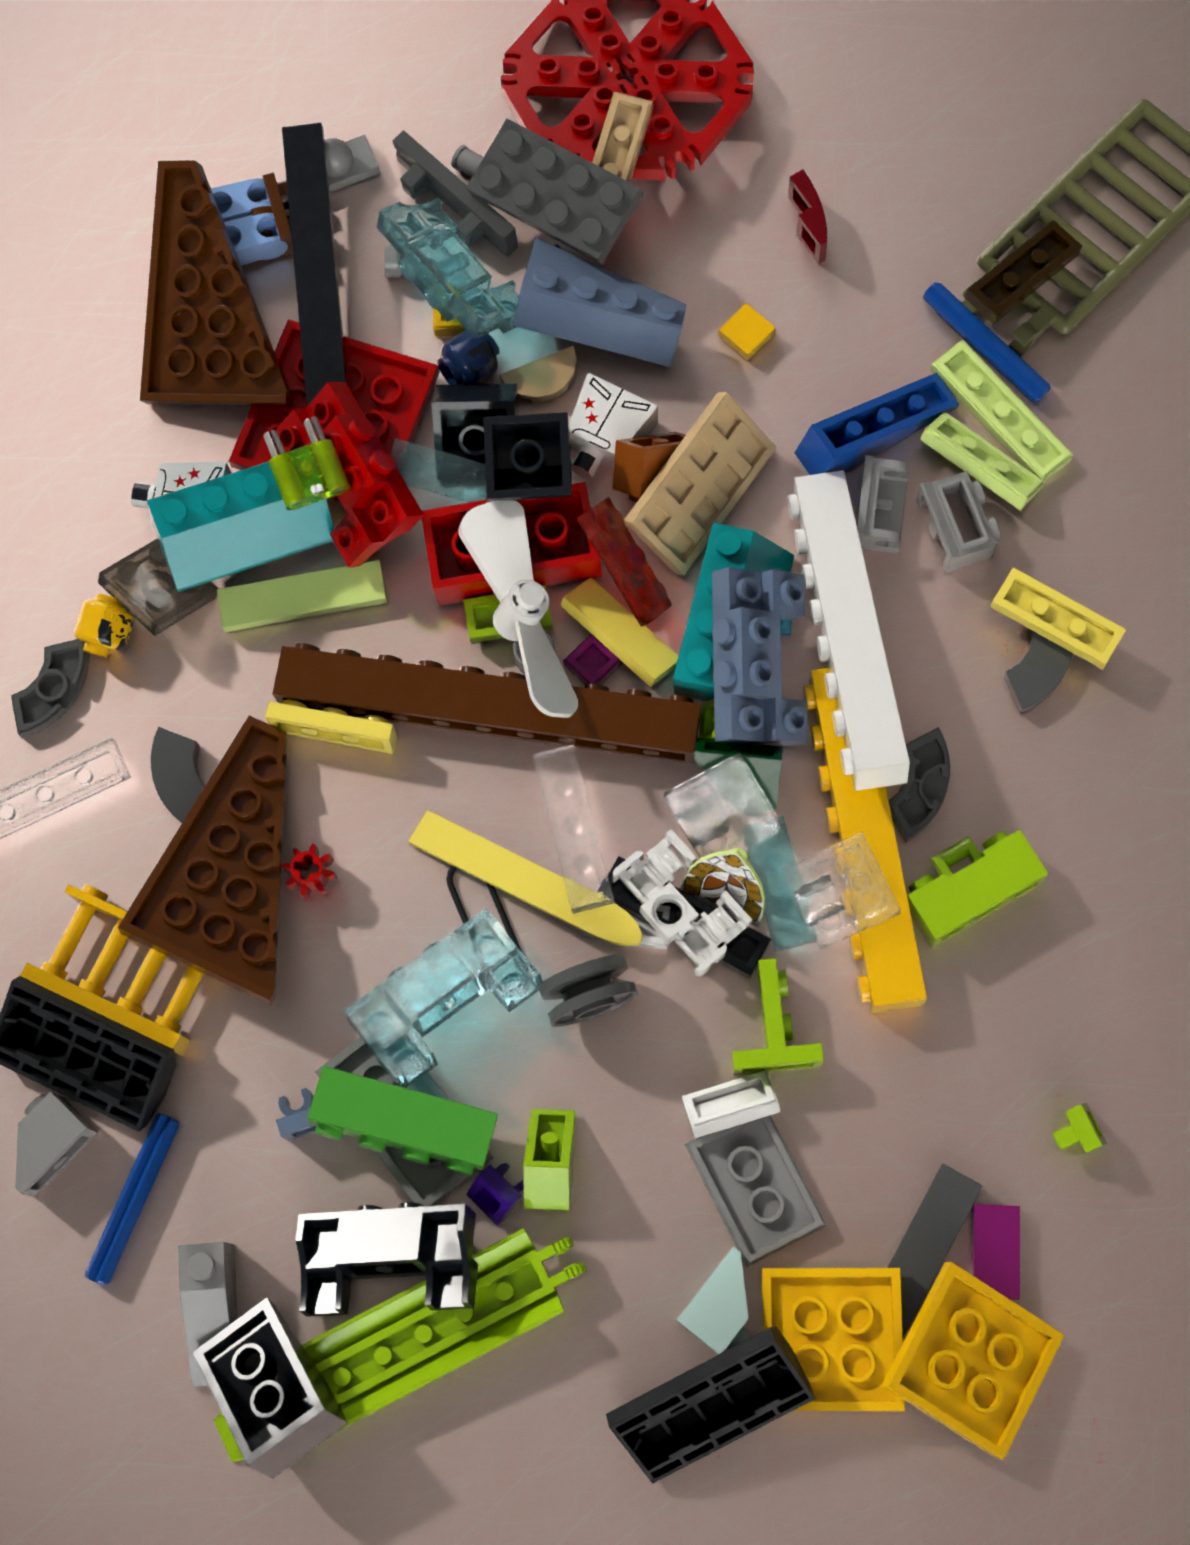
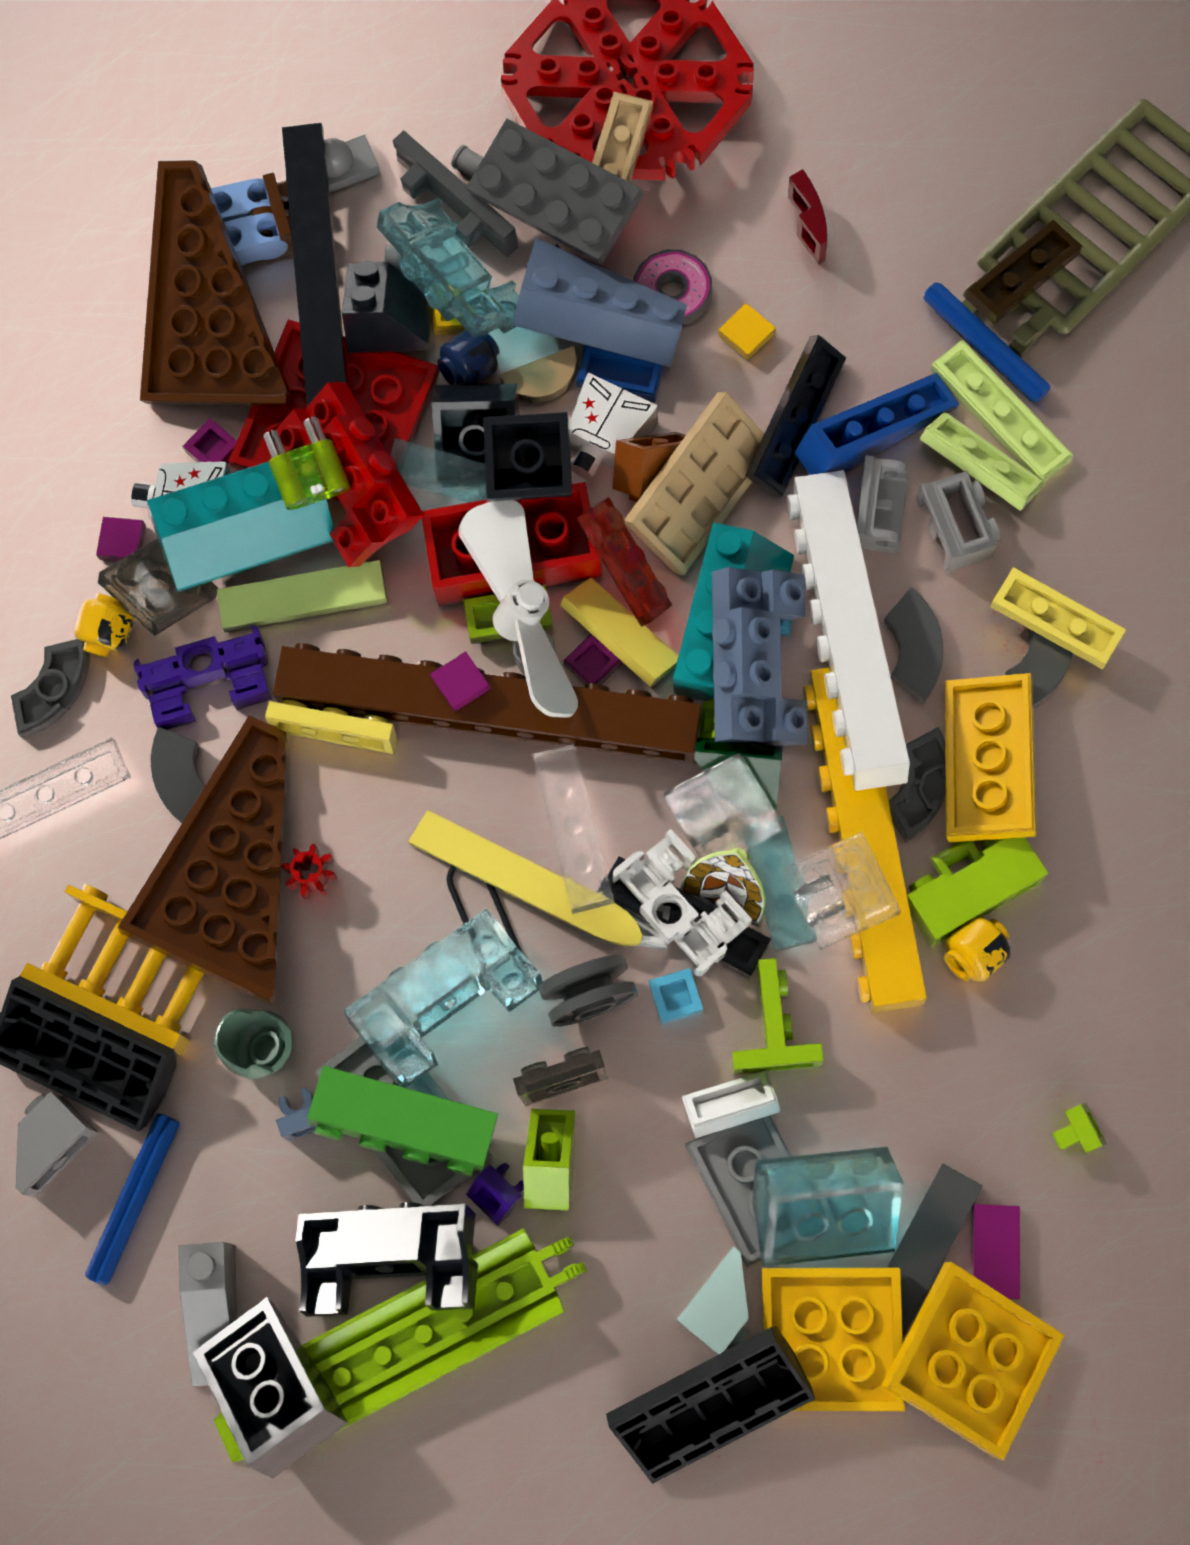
none -> magenta tile [96,516,146,563]
none -> dark purple piece [133,625,272,730]
none -> magenta tile [182,418,237,464]
none -> sand green hair [214,1009,293,1079]
none -> black slope [342,261,433,353]
none -> magenta tile [430,651,490,712]
none -> clear smoke plate [513,1047,609,1106]
none -> blue tile [576,345,664,403]
none -> tile [633,249,712,326]
none -> medium azure tile [648,968,703,1025]
none -> black tile [745,335,846,498]
none -> clear light blue slope [753,1147,904,1267]
none -> dark grey tile [884,587,943,704]
none -> yellow head [944,916,1011,982]
none -> yellow tile [945,673,1037,843]

